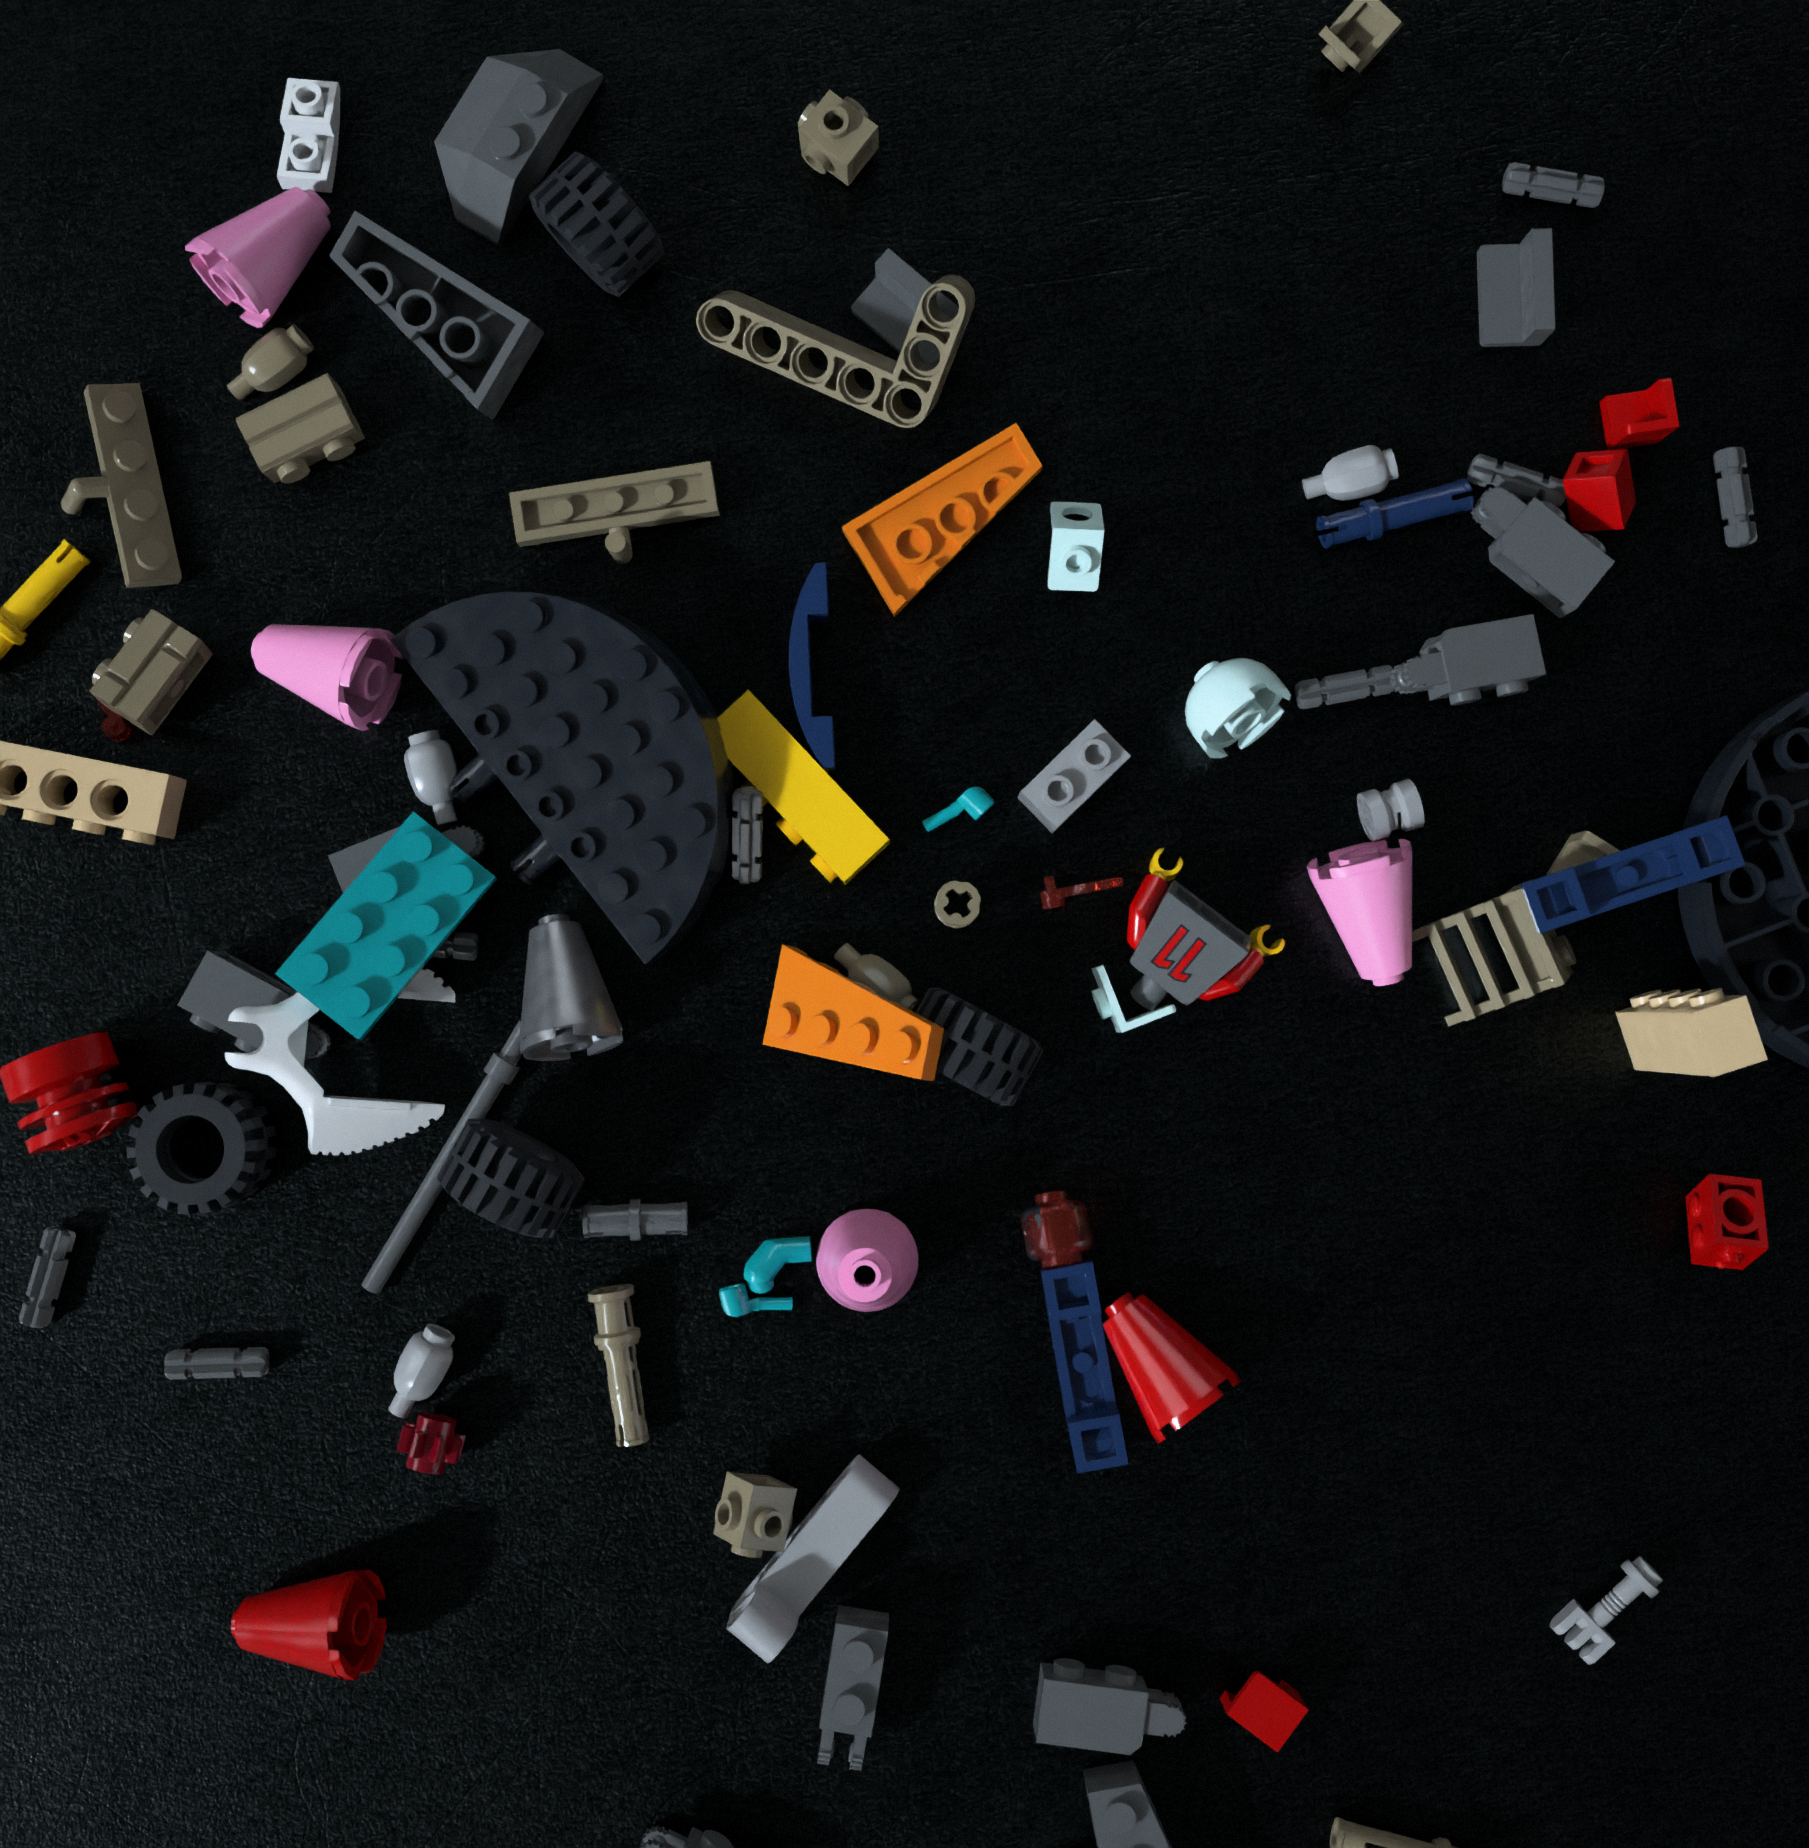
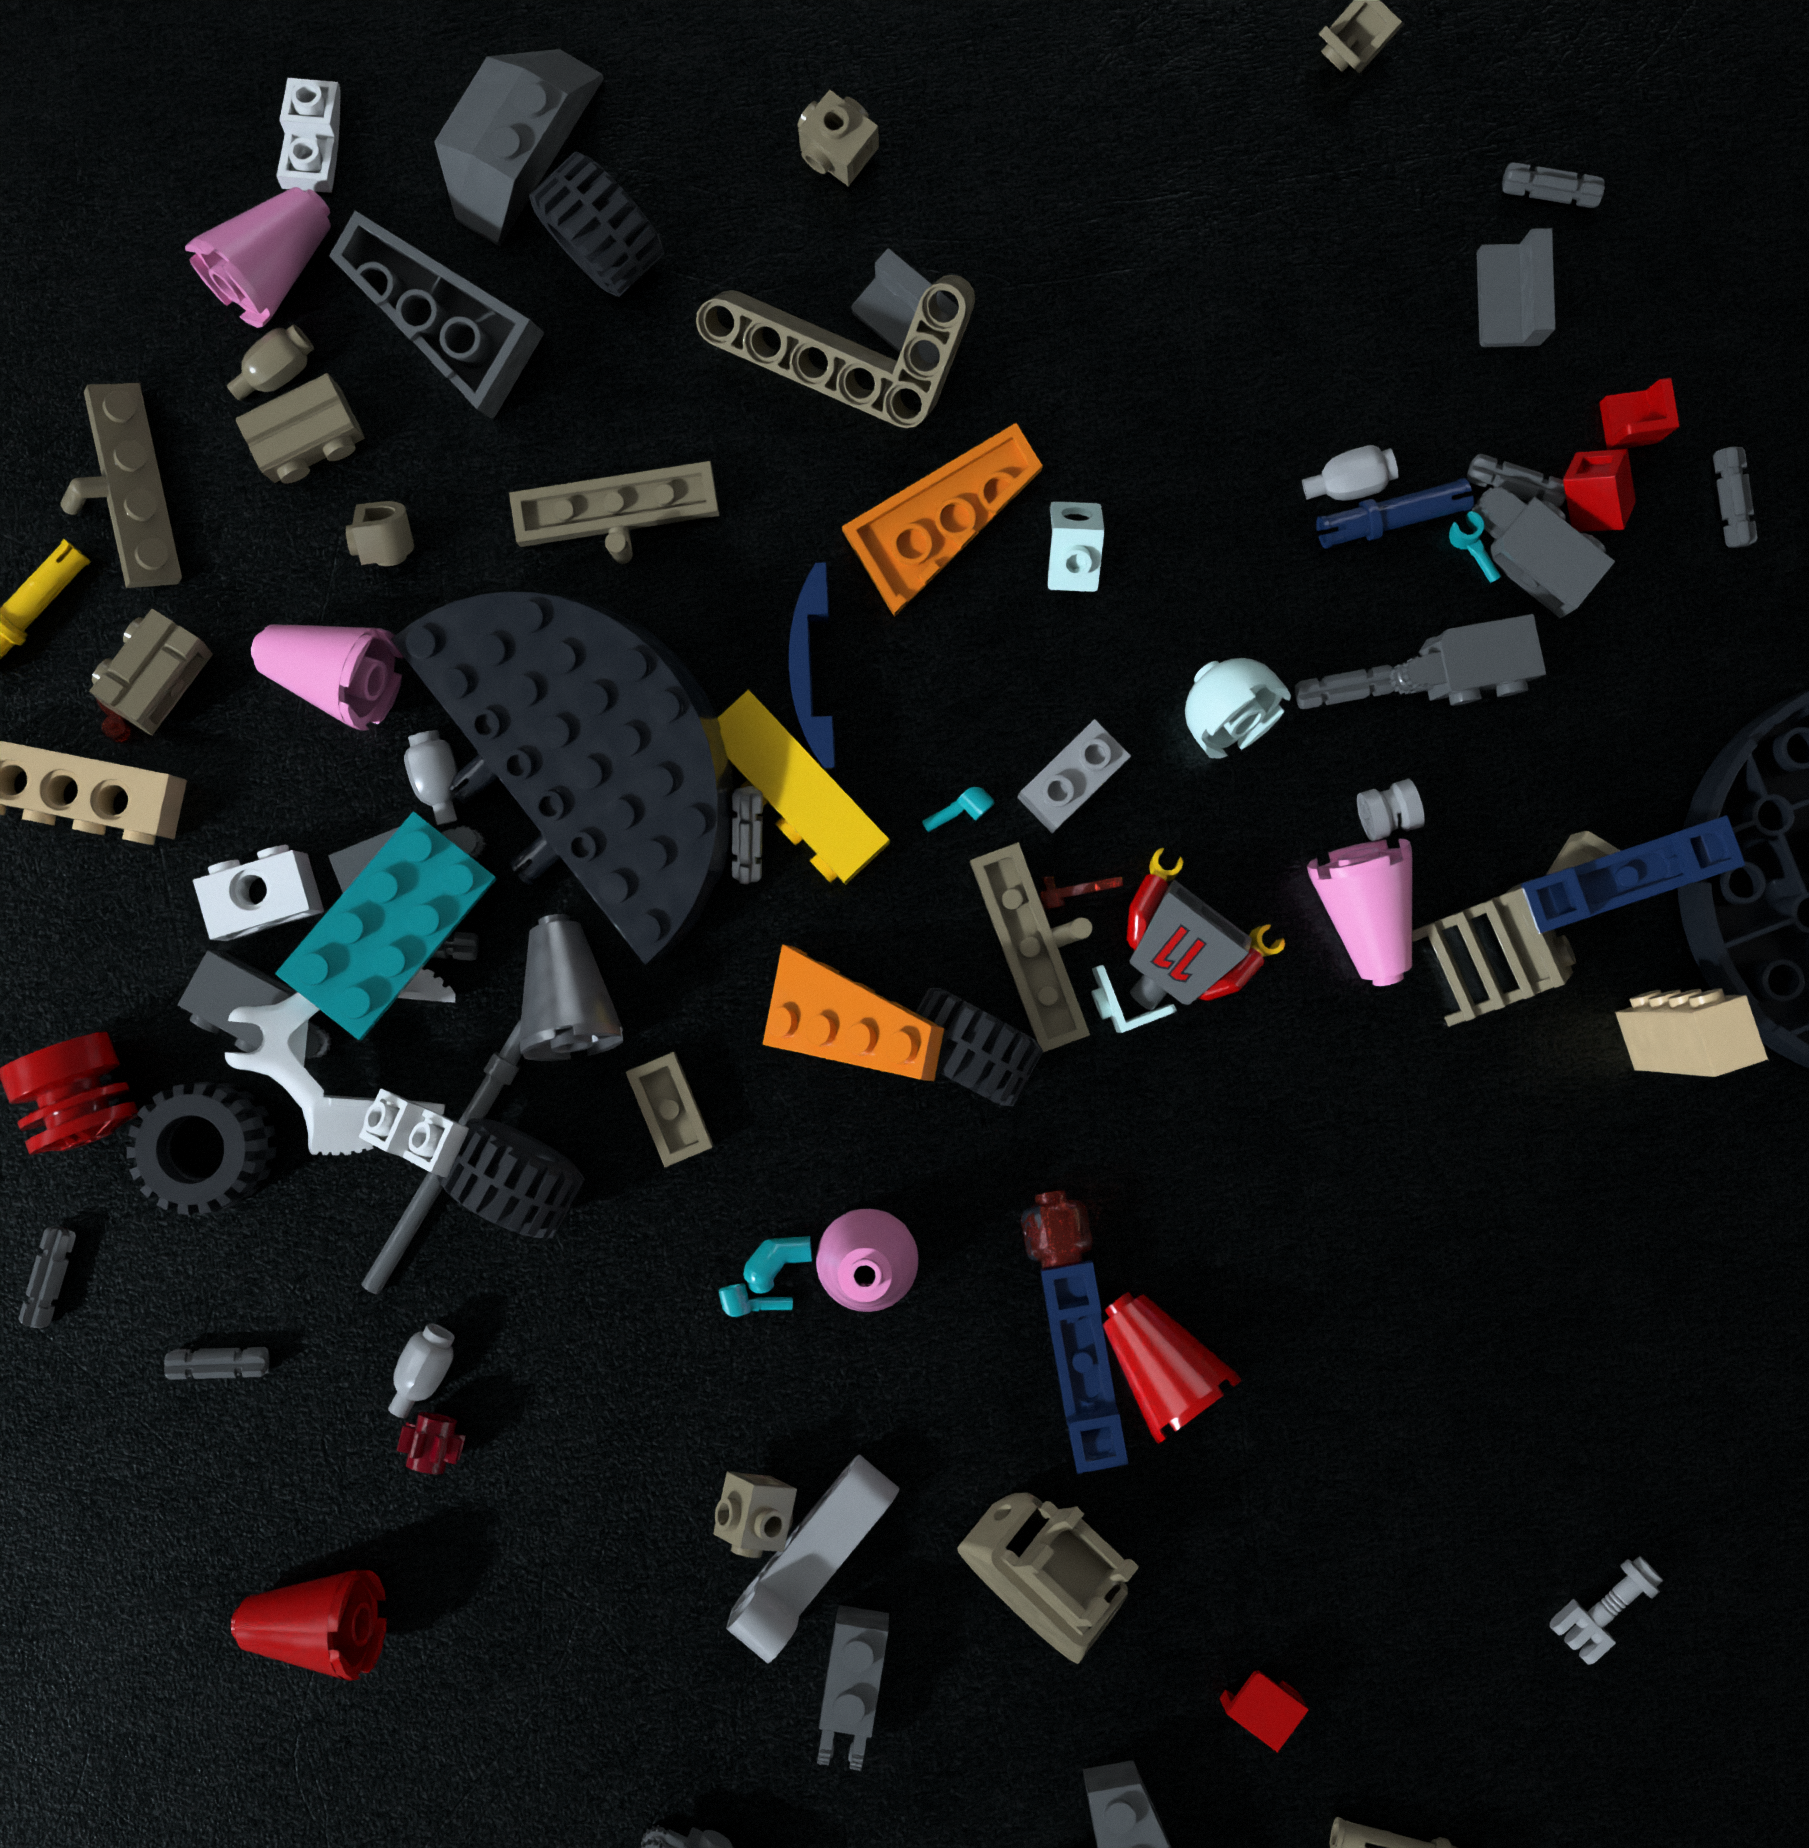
dark grey pin [582,1199,688,1241] -> none
dark tan pin [587,1284,650,1447] -> none
dark tan plant [834,943,918,1011] -> none
dark tan bush [934,880,981,928] -> none
dark grey hinge [1033,1658,1187,1755] -> none
red head [1685,1174,1769,1270] -> none
none -> white brick [193,845,324,941]
none -> dark tan plate [346,501,414,566]
none -> white slope [359,1089,469,1178]
none -> dark tan plate [626,1052,714,1167]
none -> dark tan piece [957,1492,1139,1664]
none -> dark tan plate [970,842,1092,1052]
none -> teal hand [1449,511,1501,583]

